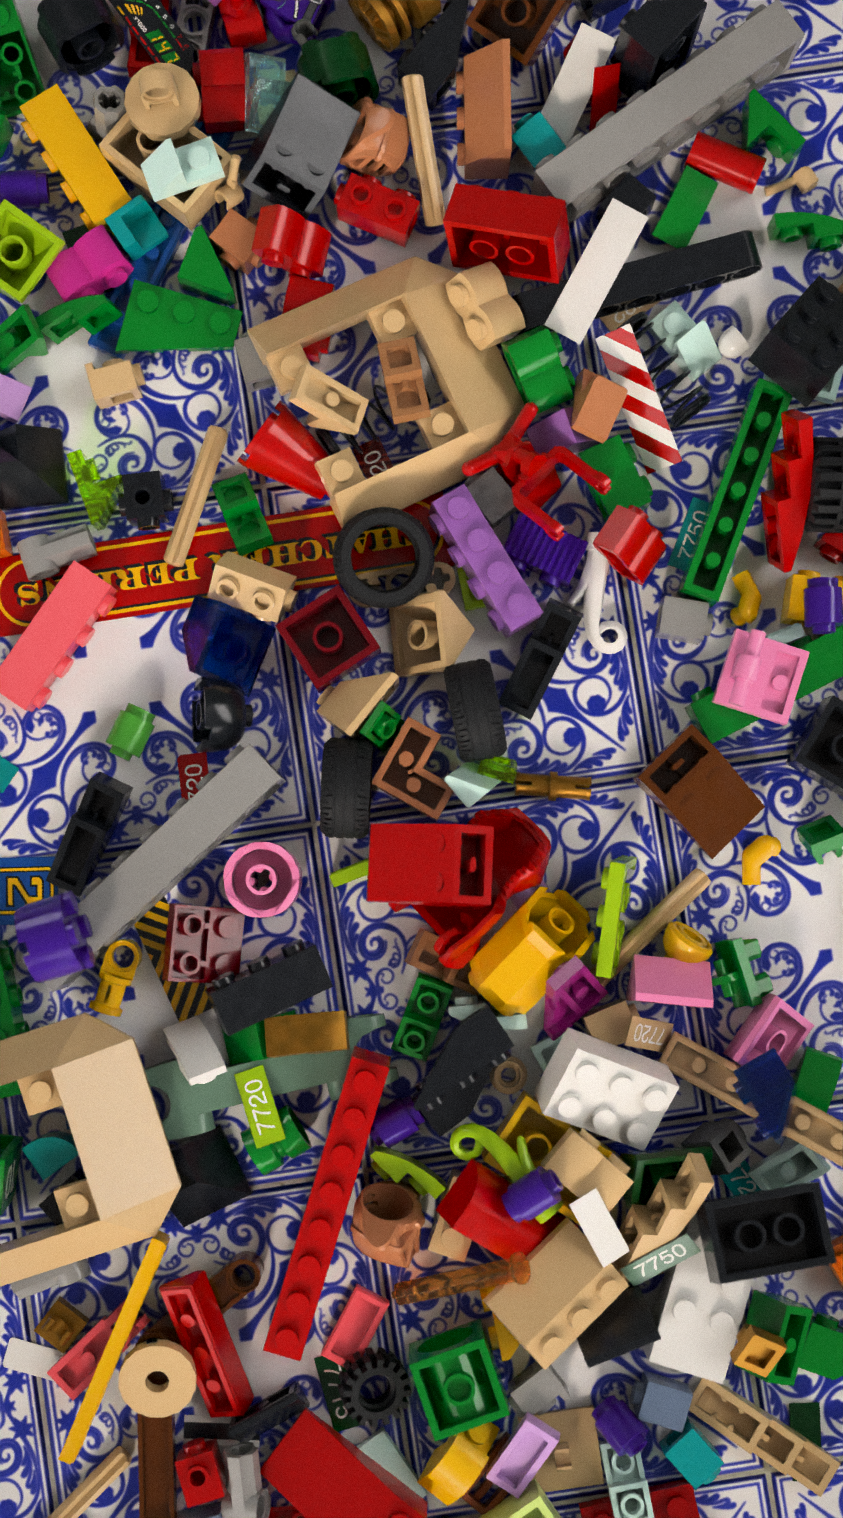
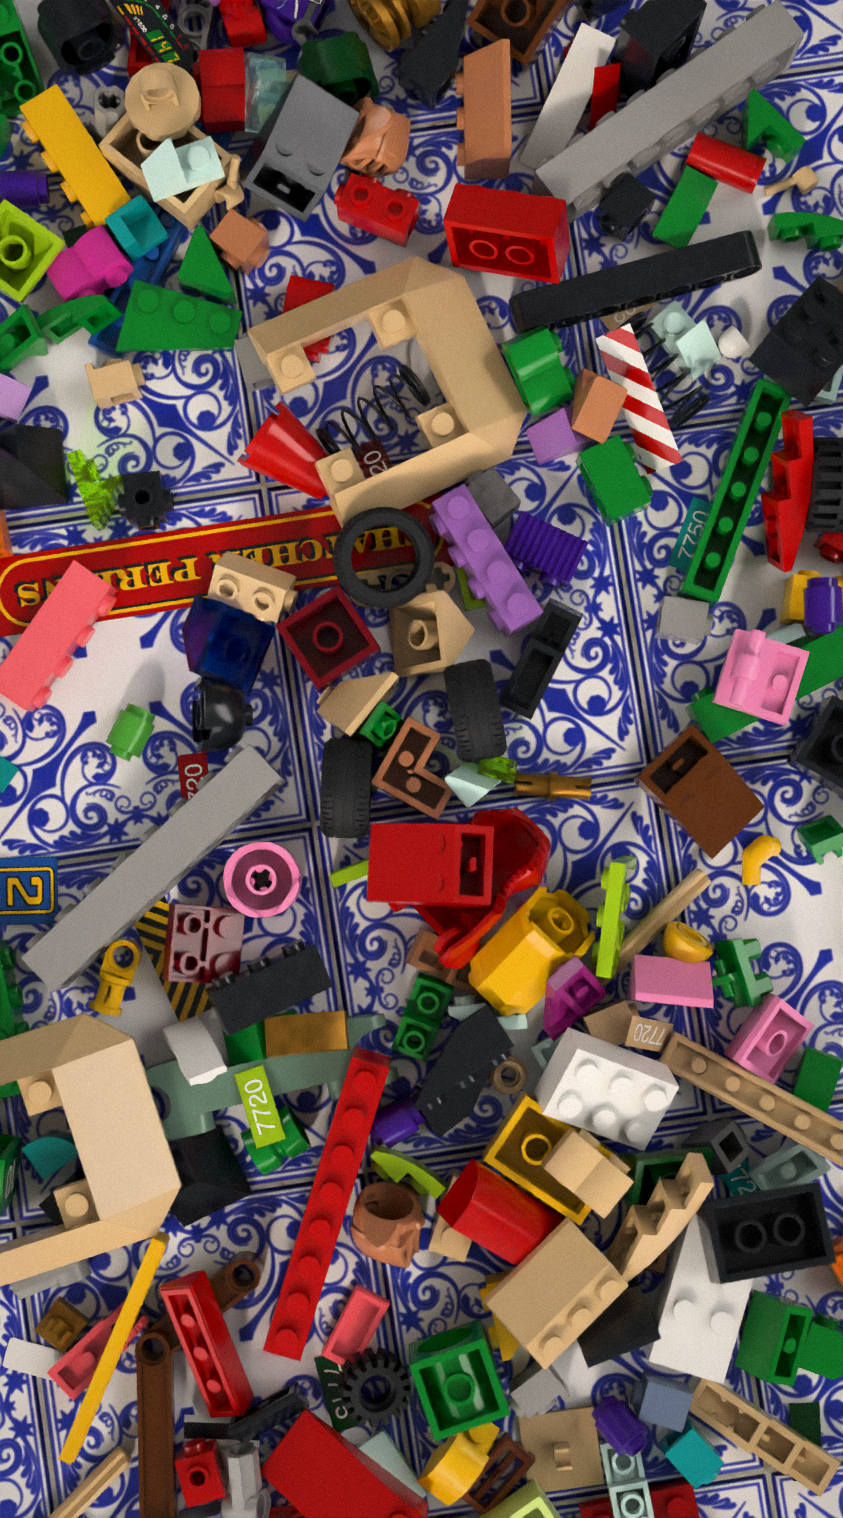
dark purple brick [14,890,96,983] -> none
light grey piece [17,523,98,581] -> none
black slope [46,772,133,897] -> none
tan tile [118,1340,197,1418] -> none
tan axle [163,425,228,567] -> none
green slope [211,472,274,556] -> none
red brick [251,204,332,279] -> none
tan slope [288,364,369,435] -> none
medium nougat slope [377,336,431,425] -> none
clear orange axle [392,1252,531,1306] -> none
tan axle [401,74,445,227] -> none
tan brick [445,261,526,351] -> none
lime plant [449,1123,564,1224] -> none
red piece [461,402,612,542] -> none
lavender tile [485,1412,560,1499] -> none
dark purple brick [501,1166,563,1223] -> none
teal brick [512,111,566,170] -> none
white sticker [544,198,649,344] -> none
white plant [567,532,628,654] -> none
white sticker [569,1188,630,1268] -> none
red brick [593,505,667,585] -> none
sand green sticker [620,1233,701,1287] -> none
yellow arm [730,570,762,626] -> none
pearl gold tile [730,1323,787,1378] -> none
clear blue slope [732,1048,798,1144] -> none

